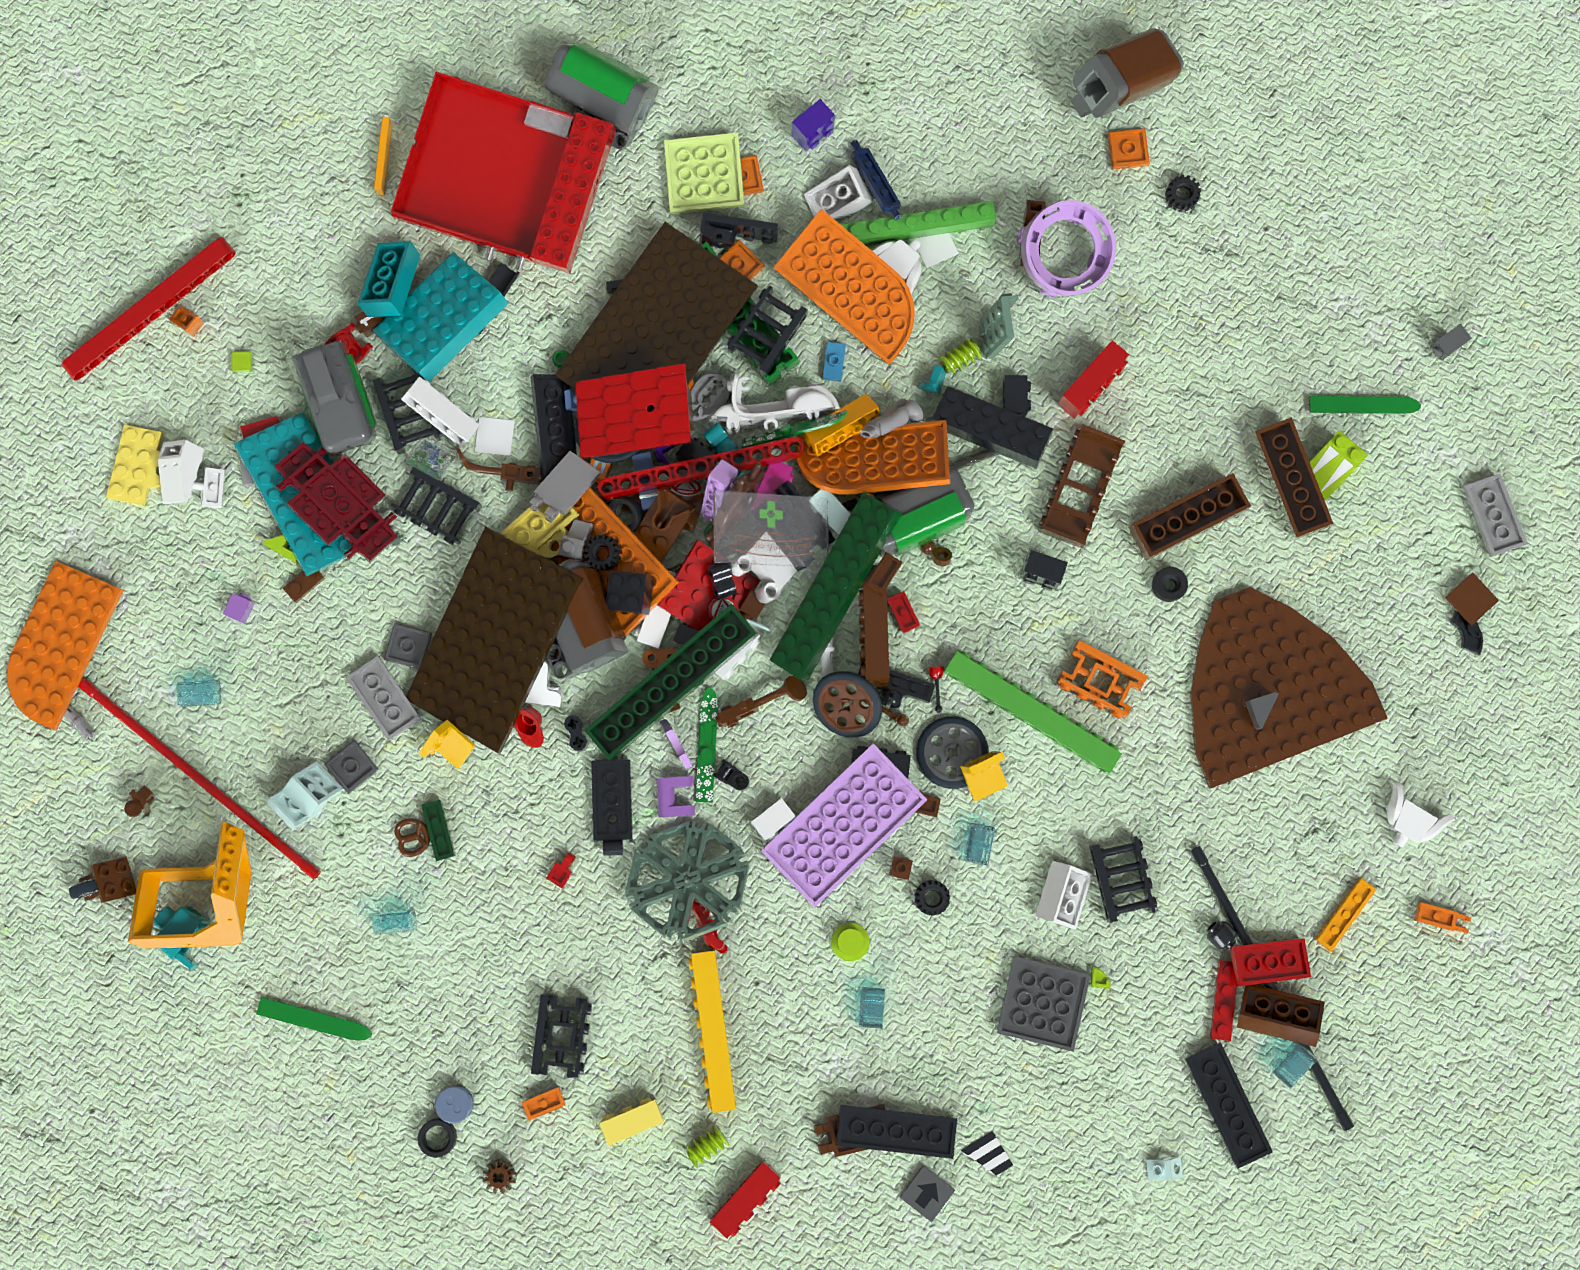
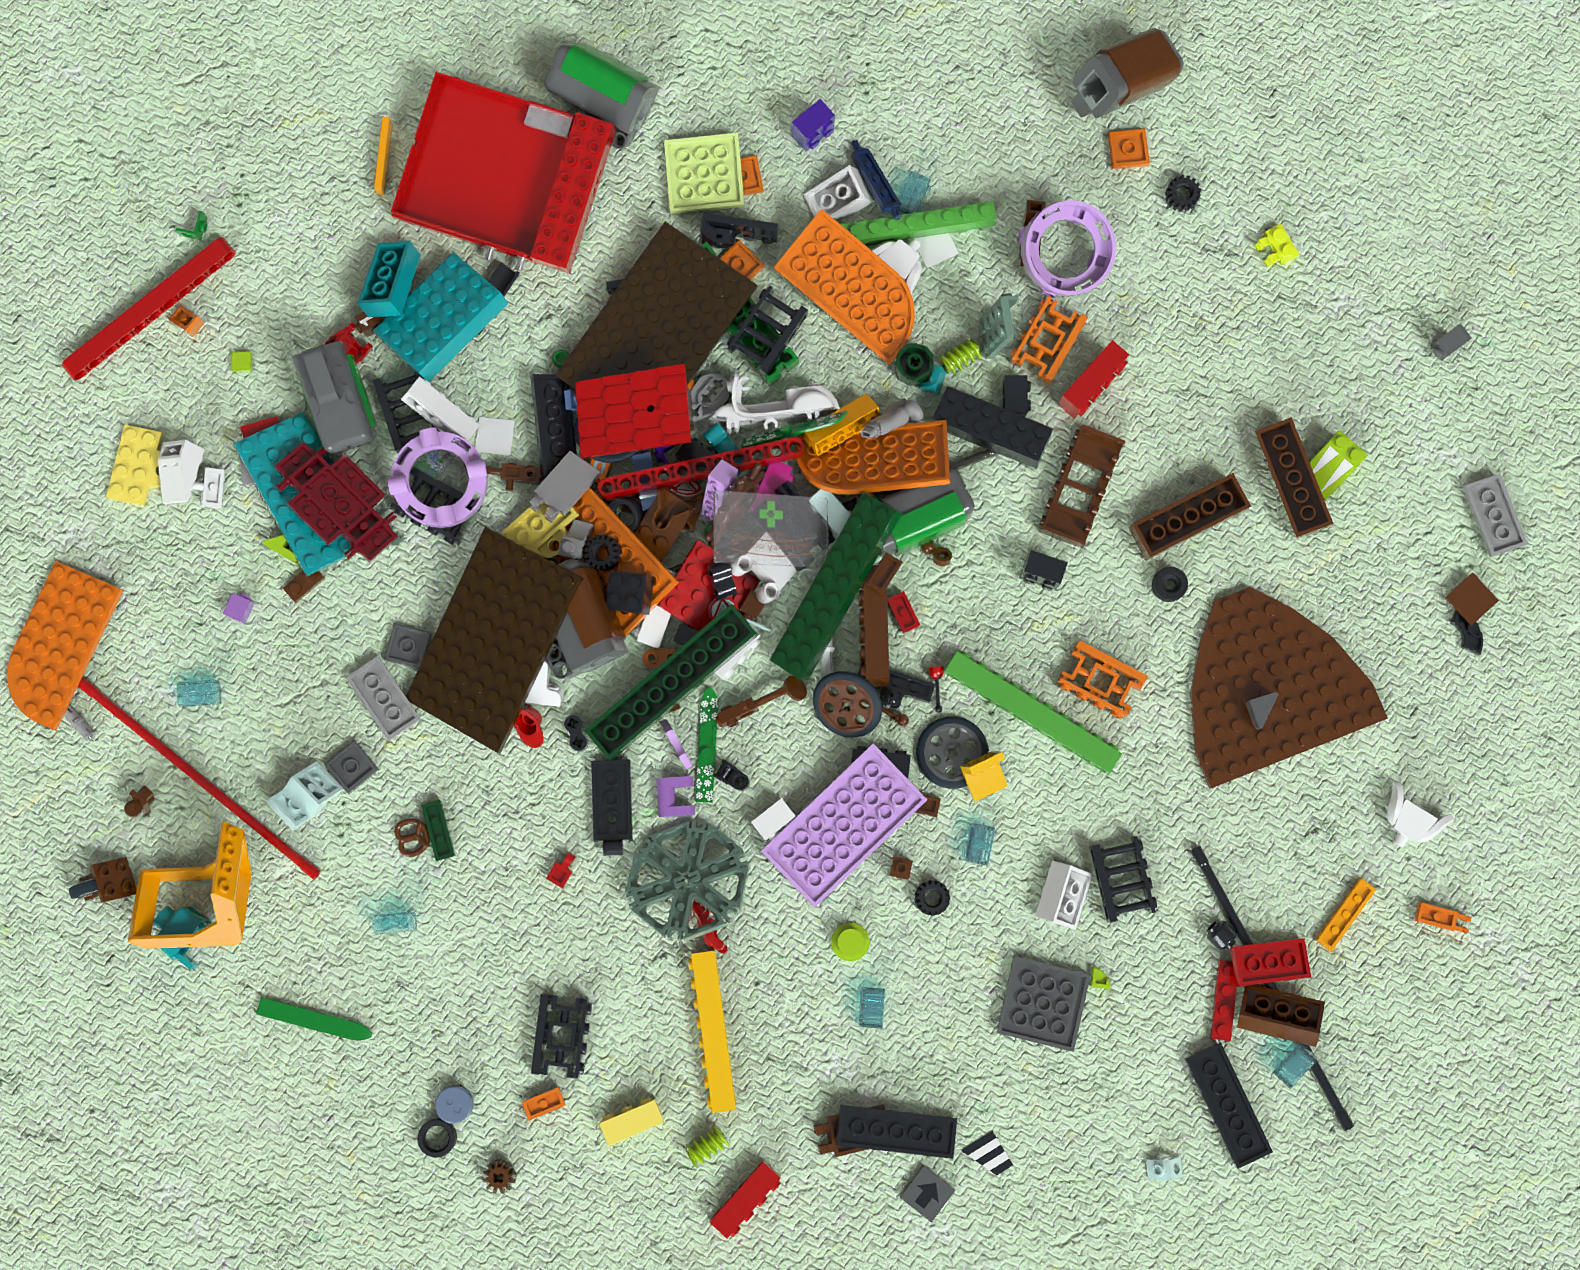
yellow bracket [419,720,475,769] -> none
dark azure plate [823,342,846,382] -> none
green piece [1309,396,1421,414] -> none
none -> green bracket [175,211,207,241]
none -> lavender piece [387,428,488,528]
none -> dark green brick [895,343,934,386]
none -> clear light blue brick [898,171,932,214]
none -> orange fence [1010,296,1088,385]
none -> neon yellow plate [1254,223,1300,267]

